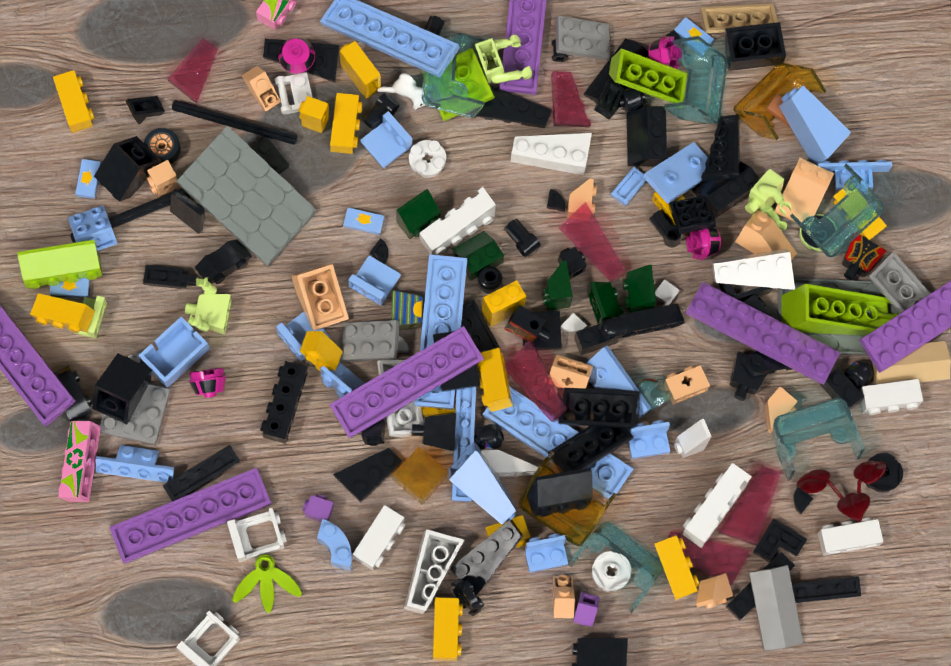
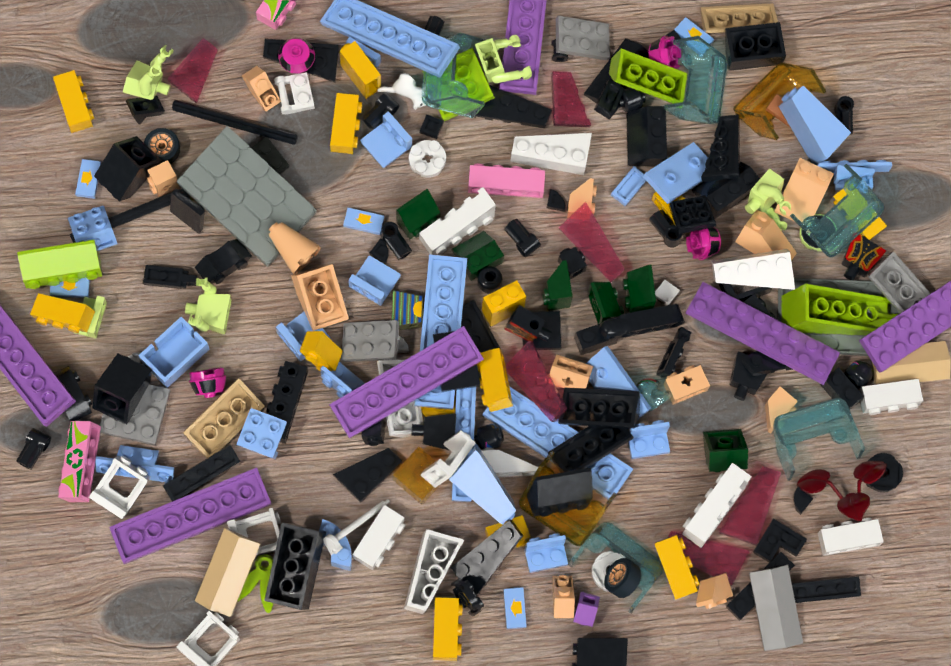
yellow brick [298,96,329,134] -> none
medium lavender brick [302,494,334,522] -> none
white tile [561,313,587,332] -> none
white slope [674,419,712,458] -> none
none -> black piece [16,428,51,470]
none -> white window [89,456,151,519]
none -> yellowish green torso [123,45,174,100]
none -> tan slope [182,378,265,458]
none -> tan slope [195,528,261,617]
none -> light blue bracket [237,408,287,460]
none -> black brick [264,522,326,610]
none -> light nougat cone [269,222,321,274]
none -> white piece [323,499,390,555]
none -> light blue tile [346,37,381,67]
none -> black piece [381,222,412,261]
none -> black plate [420,114,444,139]
none -> white window [421,430,476,488]
none -> bright pink brick [468,164,545,198]
none -> light blue tile [503,588,527,629]
none -> black wheel [604,558,641,598]
none -> black hinge [656,327,691,378]
none -> dark green slope [703,429,748,472]
none -> light blue slope [833,165,875,184]
none -> black piece [834,96,854,135]

